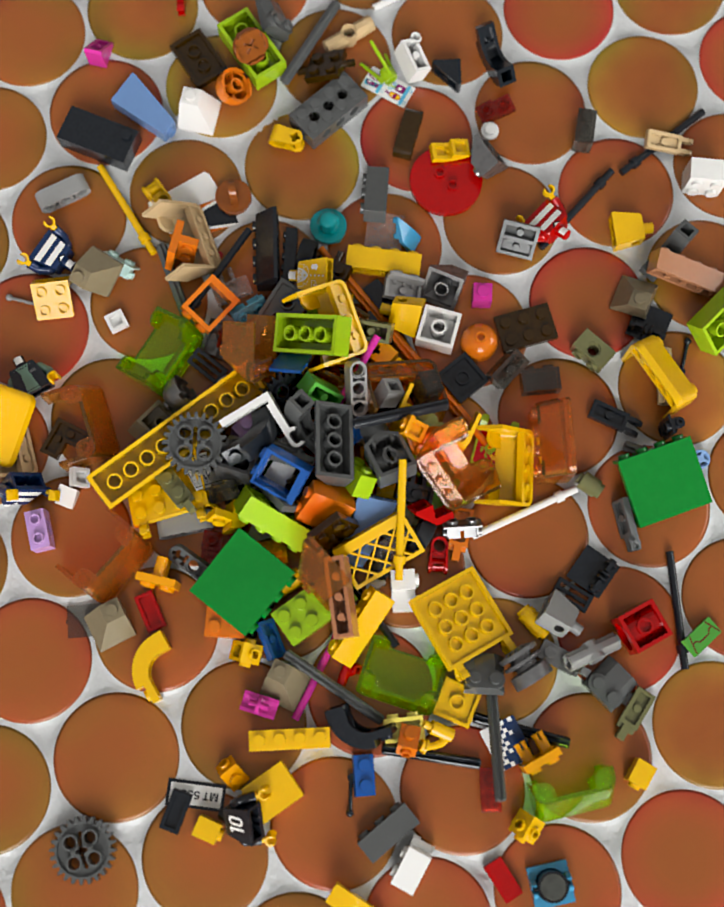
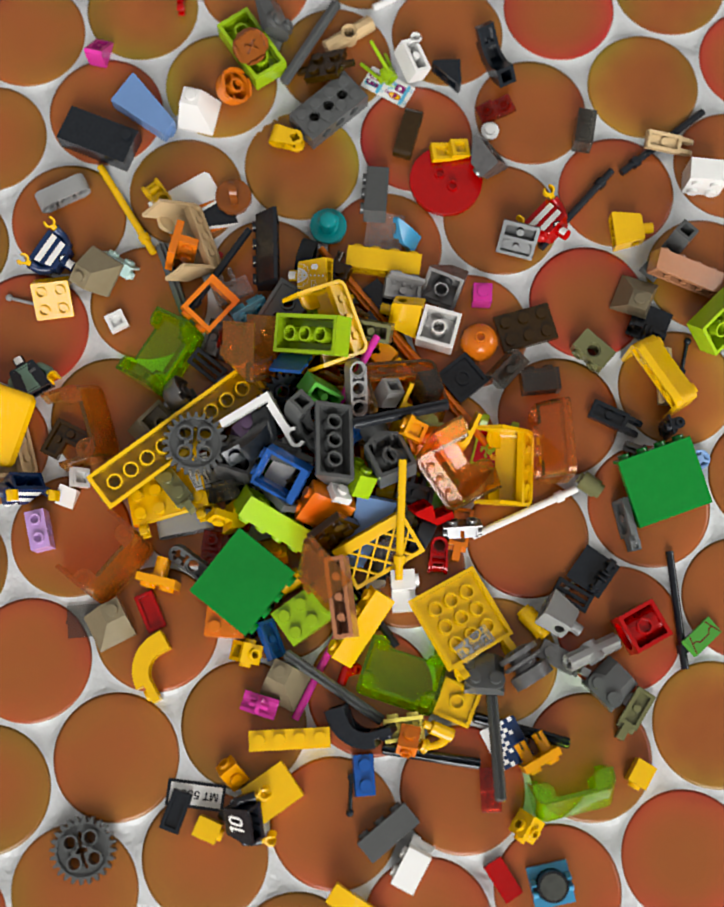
dark brown plate [169,28,228,89] -> none
black piece [280,227,298,285] -> none
none -> white plate [327,482,352,505]
none -> clear tile [453,624,495,664]

